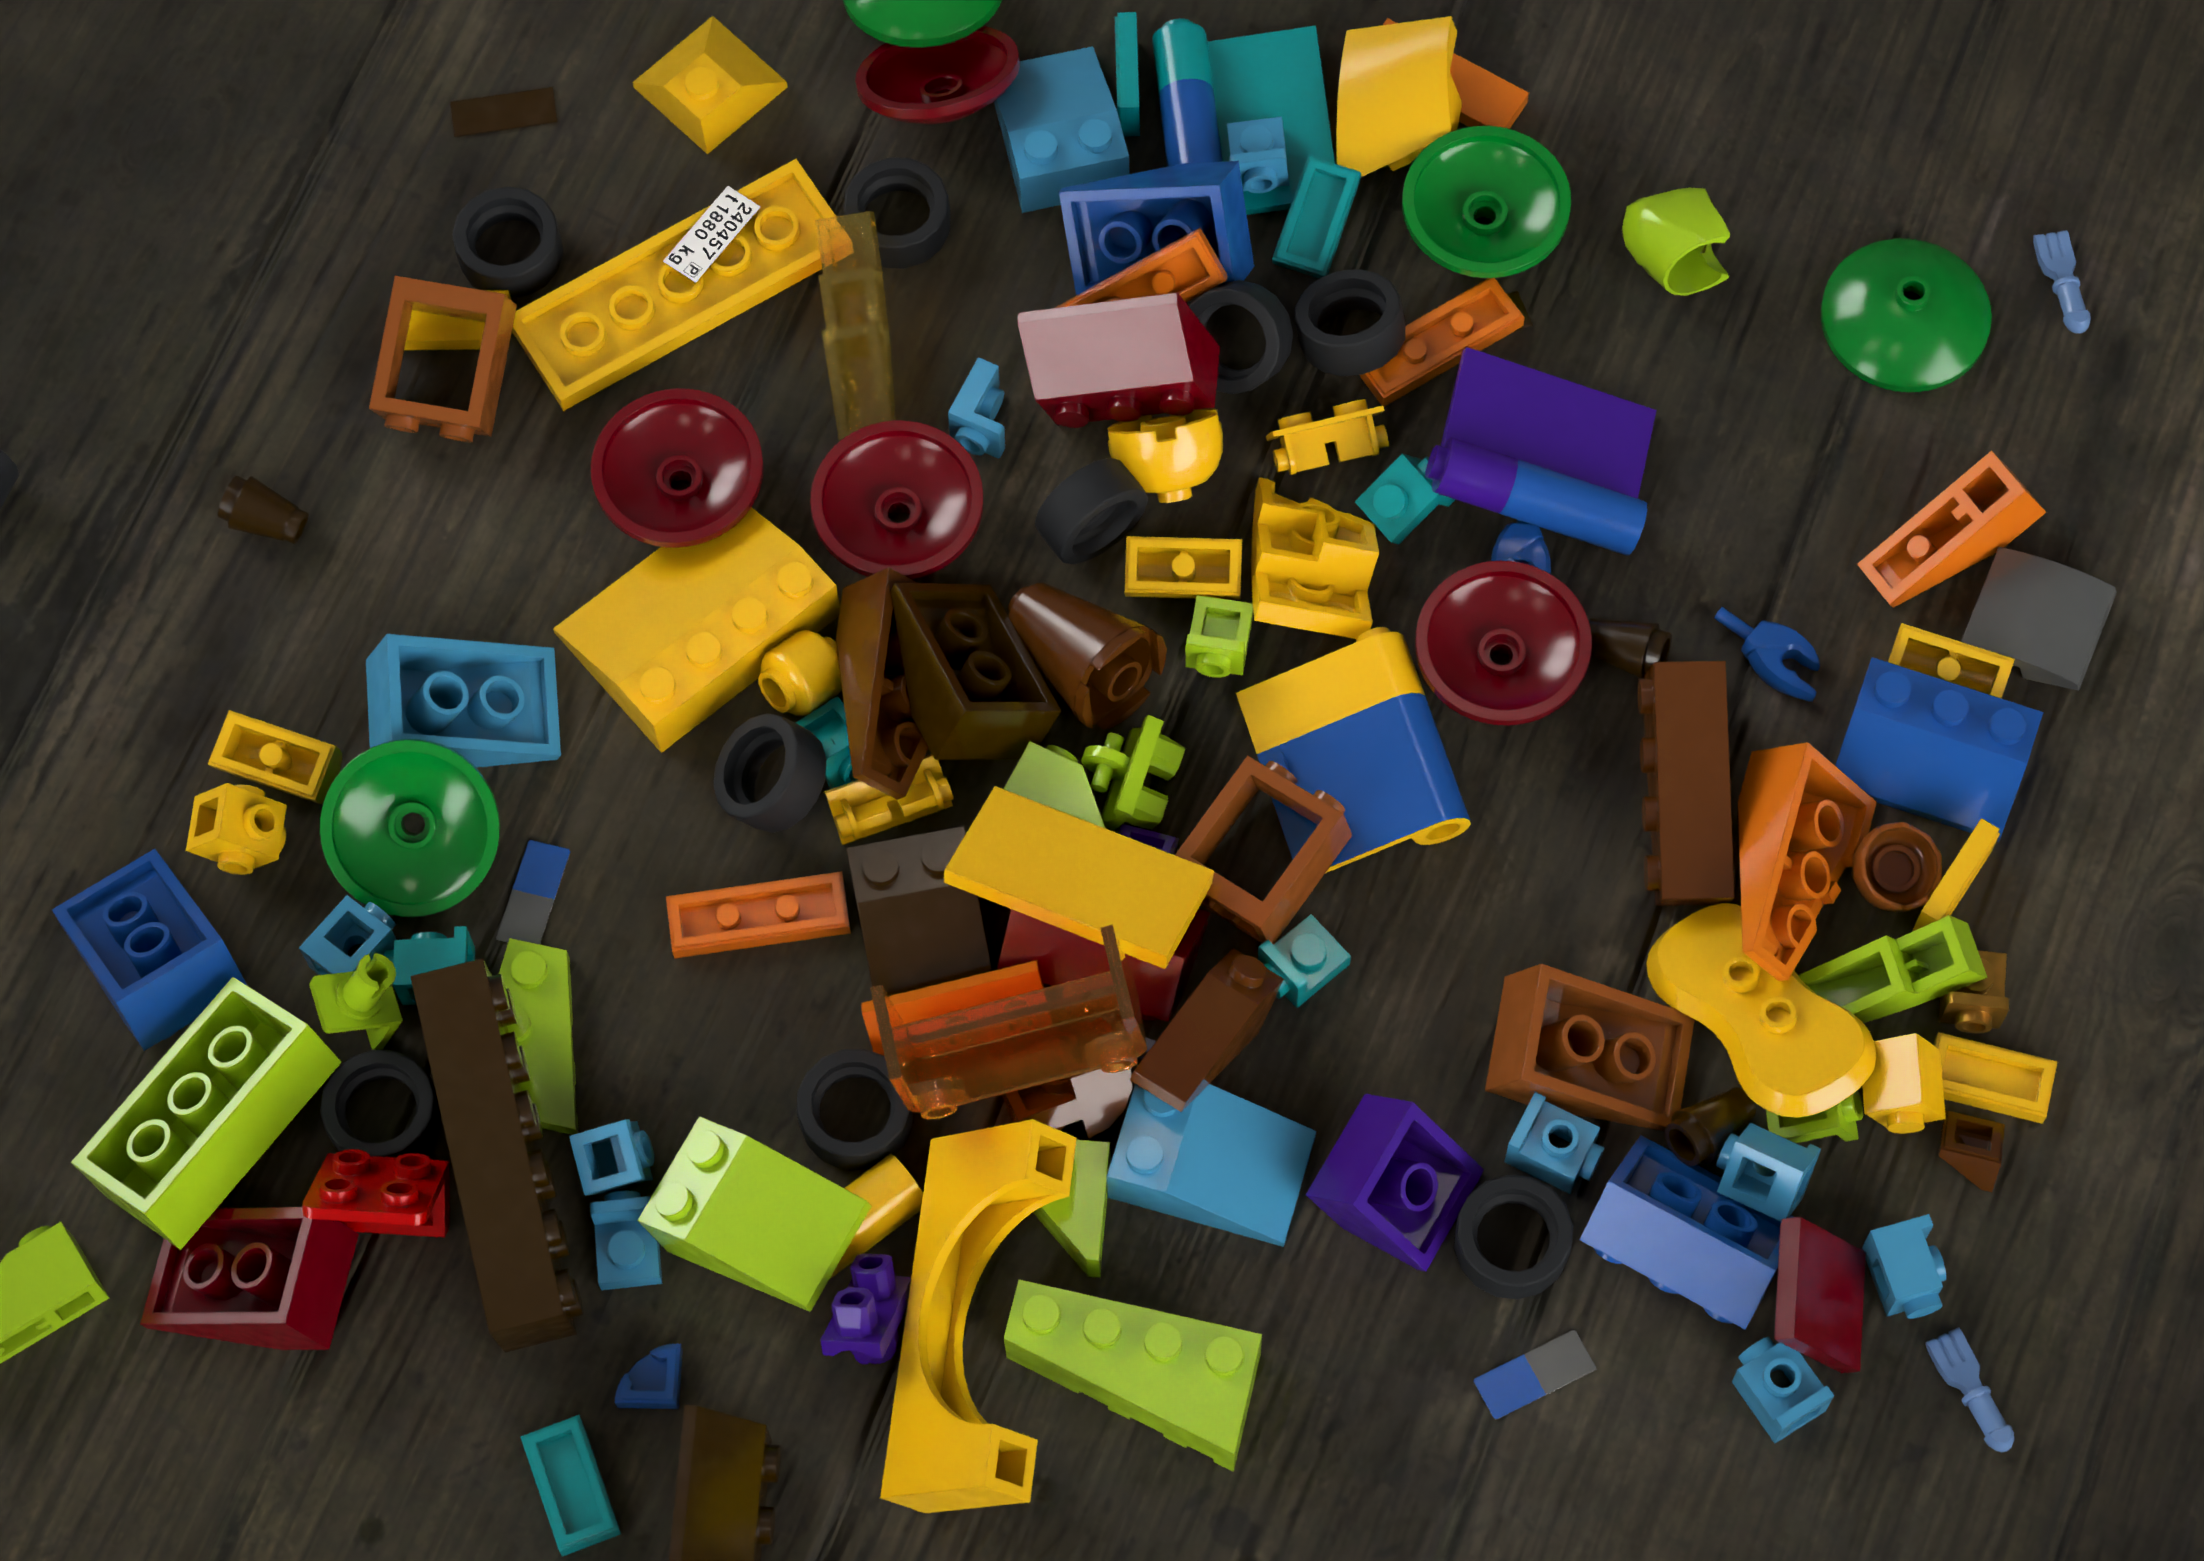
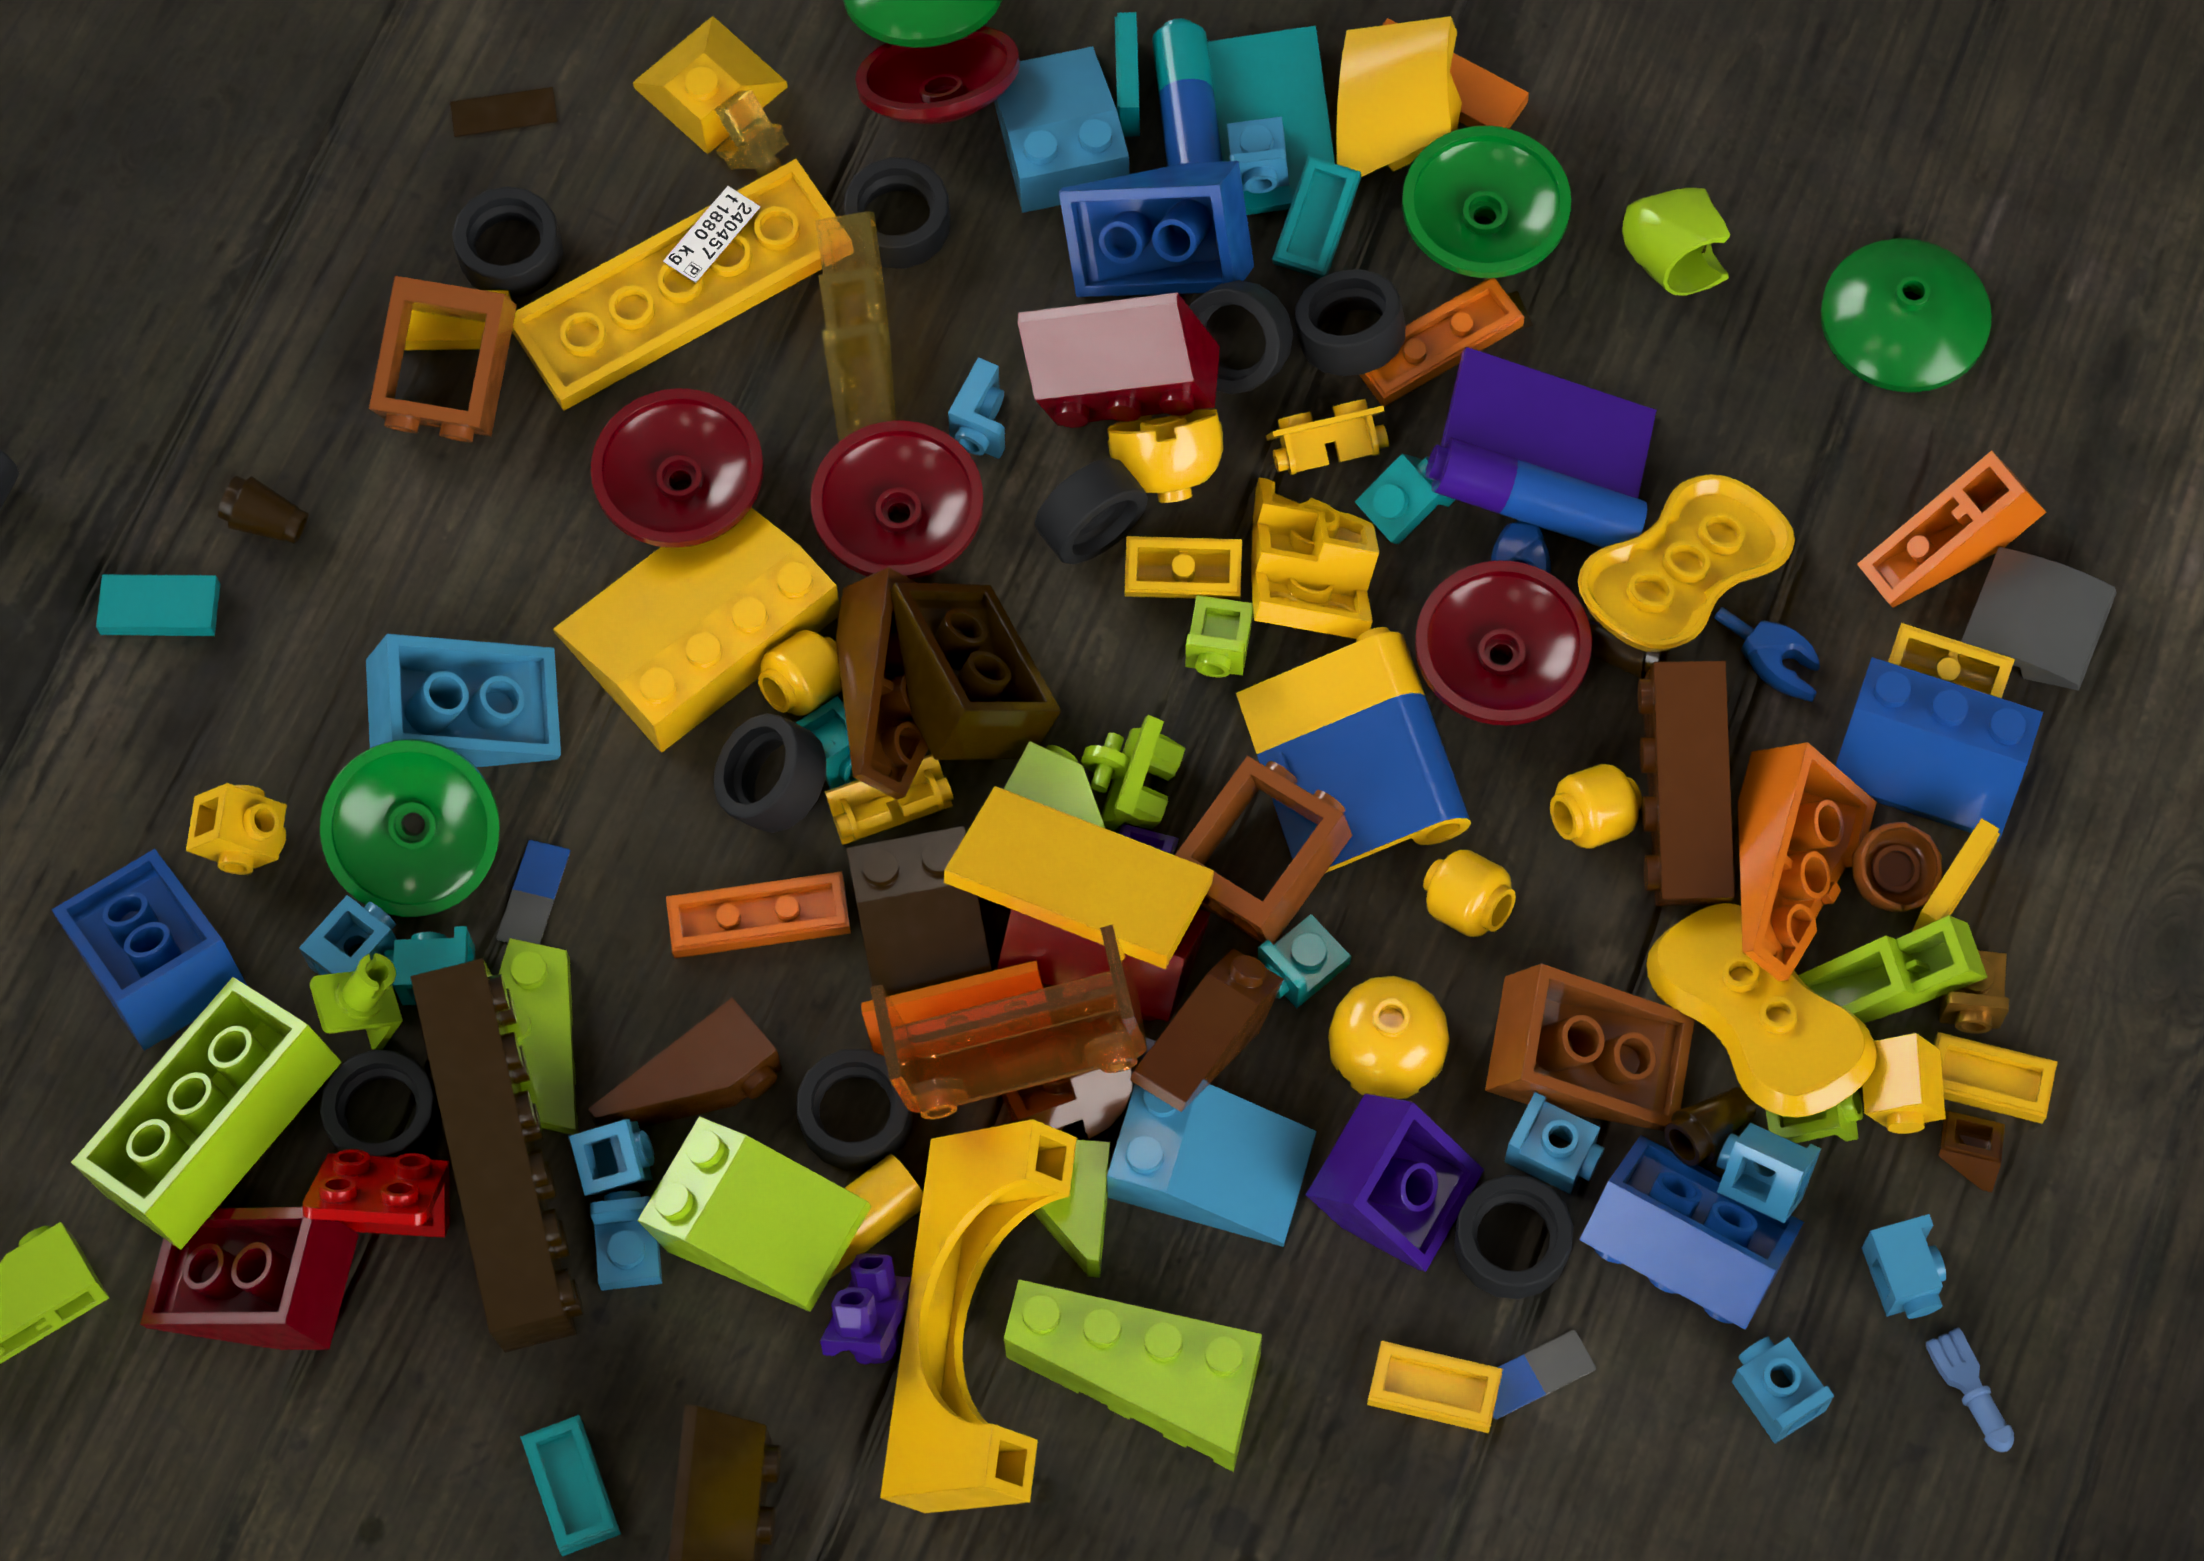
yellow brick [208,710,342,804] -> none
blue tile [615,1343,683,1409] -> none
reddish brown cone [1008,582,1167,730] -> none
orange tile [1055,227,1229,308] -> none
dark red tile [1774,1217,1866,1373] -> none
medium blue piece [2033,230,2091,334] -> none
none -> teal tile [96,574,220,636]
none -> reddish brown slope [588,997,782,1128]
none -> clear yellow piece [714,91,789,178]
none -> yellow cylinder [1328,976,1449,1099]
none -> yellow tile [1367,1341,1503,1433]
none -> yellow head [1423,850,1516,937]
none -> yellow head [1550,764,1642,849]
none -> yellow plate [1578,474,1795,652]

